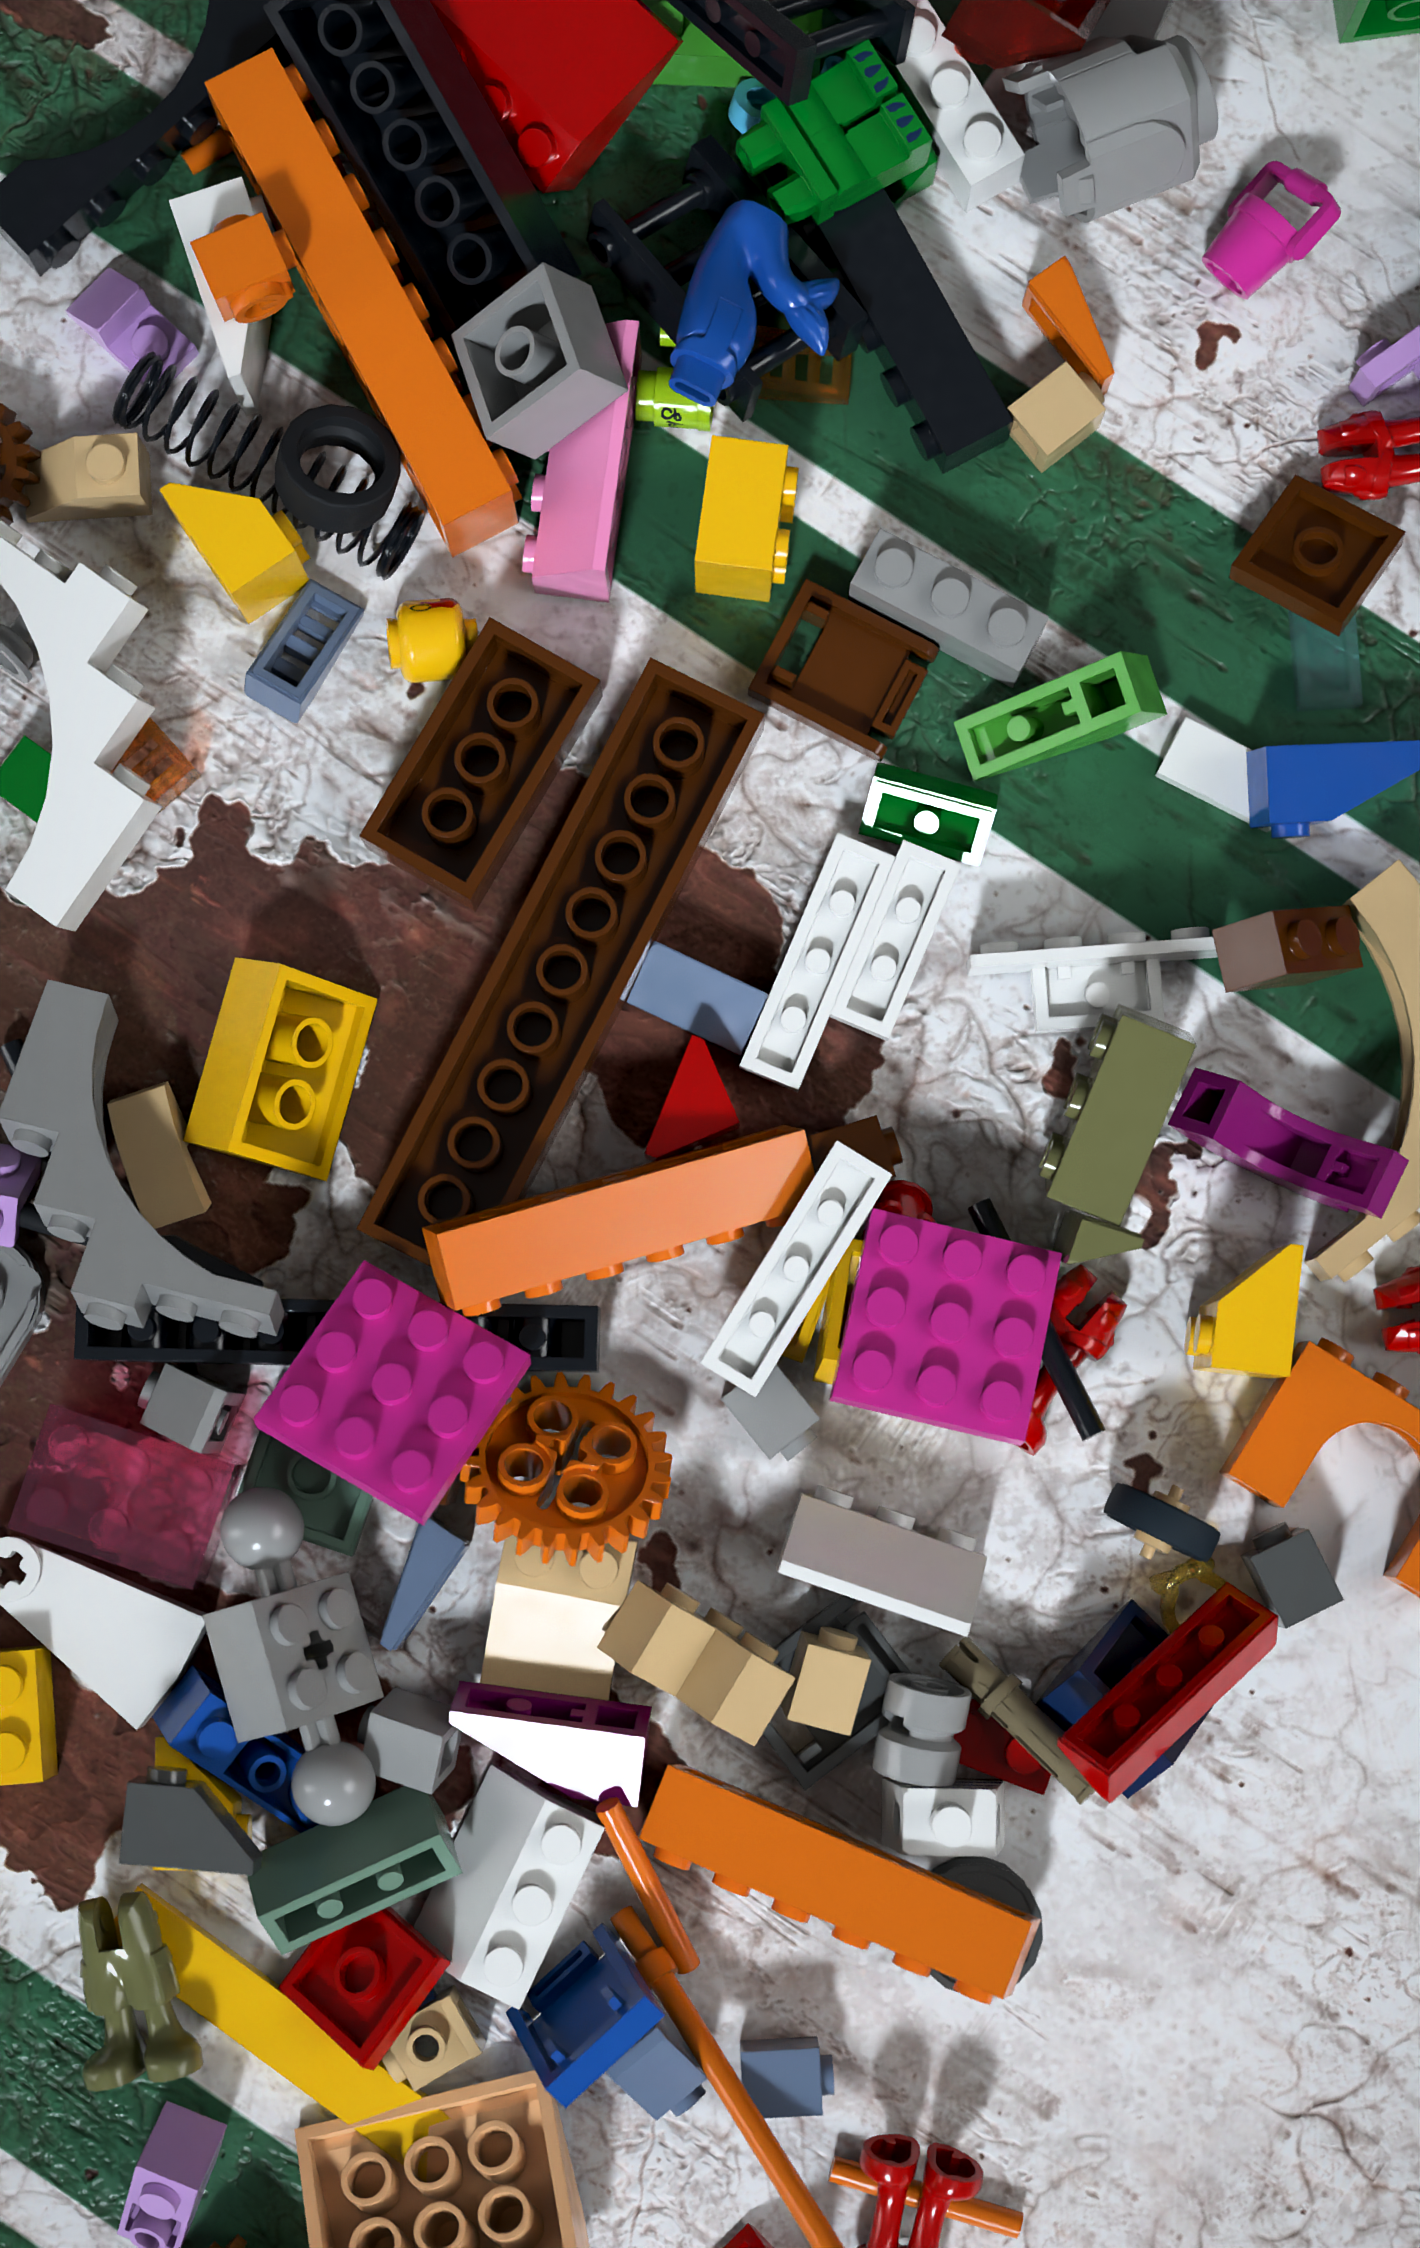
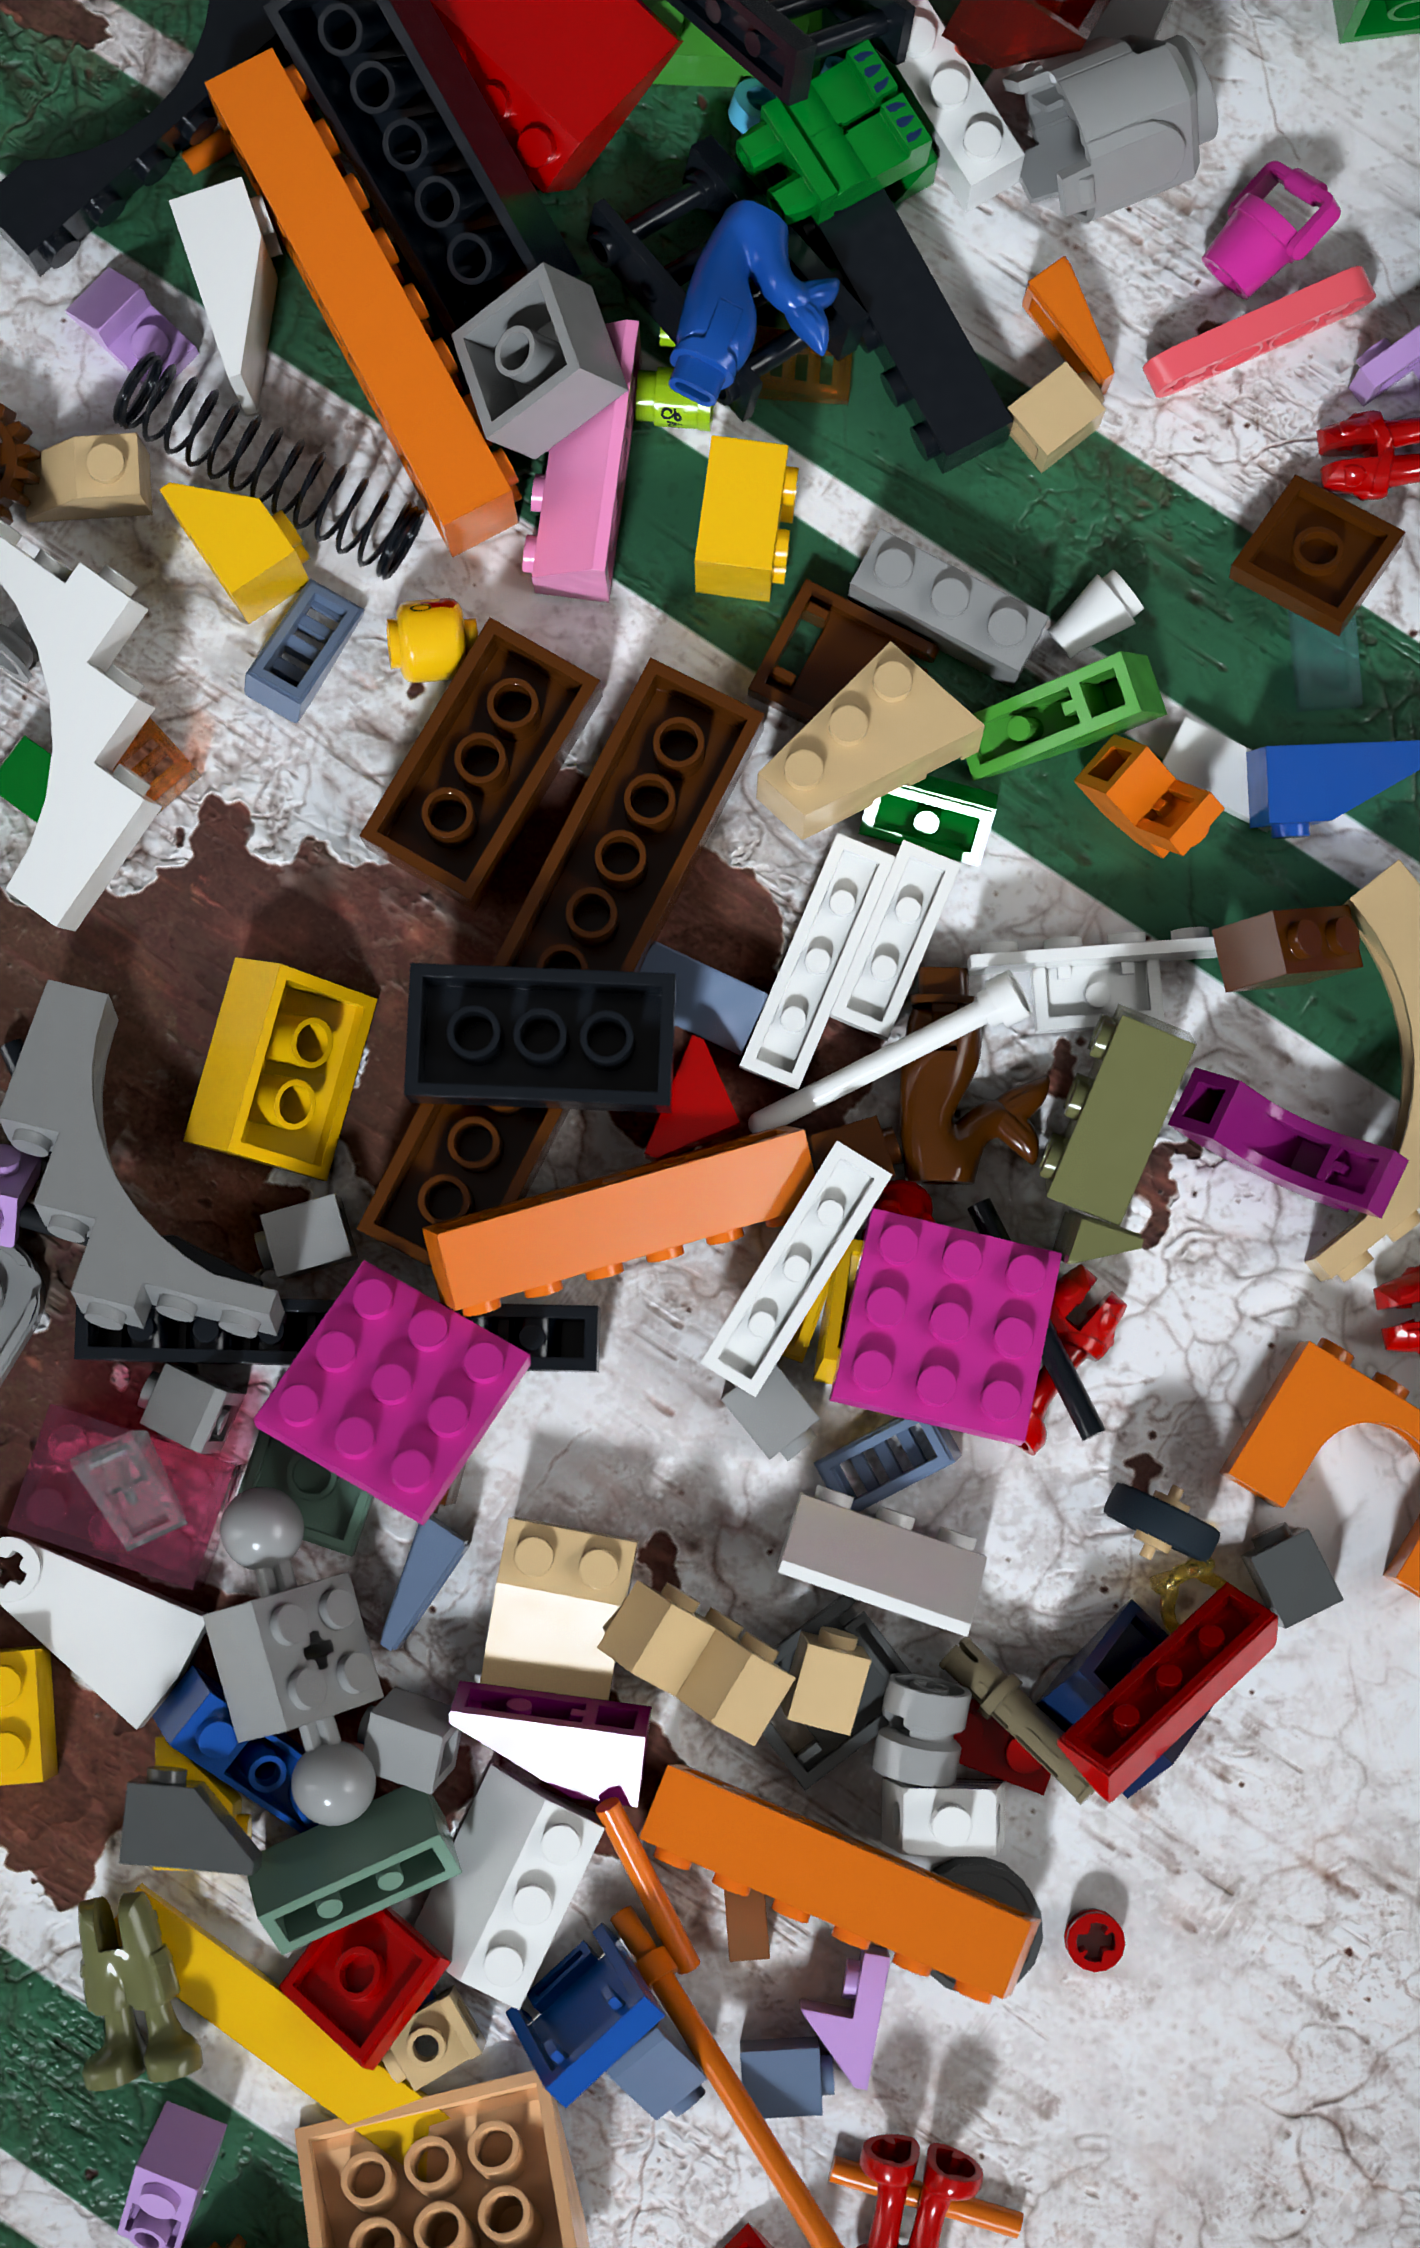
tan slope [107,1081,212,1229] -> none
orange brick [190,212,299,324] -> none
black tyre [275,404,401,534] -> none
orange gear [460,1372,672,1566] -> none
yellow slope [1184,1244,1304,1379] -> none
none -> clear slope [70,1430,188,1552]
none -> light grey brick [254,1194,359,1280]
none -> black brick [404,963,677,1113]
none -> medium nougat piece [724,1889,770,1962]
none -> white piece [748,970,1032,1133]
none -> tan wedge [756,641,985,840]
none -> lavender slope [799,1944,891,2090]
none -> sand blue slope [814,1417,962,1512]
none -> reddish brown piece [900,967,1050,1185]
none -> white cone [1047,569,1144,659]
none -> red bush [1064,1908,1125,1972]
none -> orange brick [1073,734,1225,859]
none -> coral beam [1142,266,1376,398]

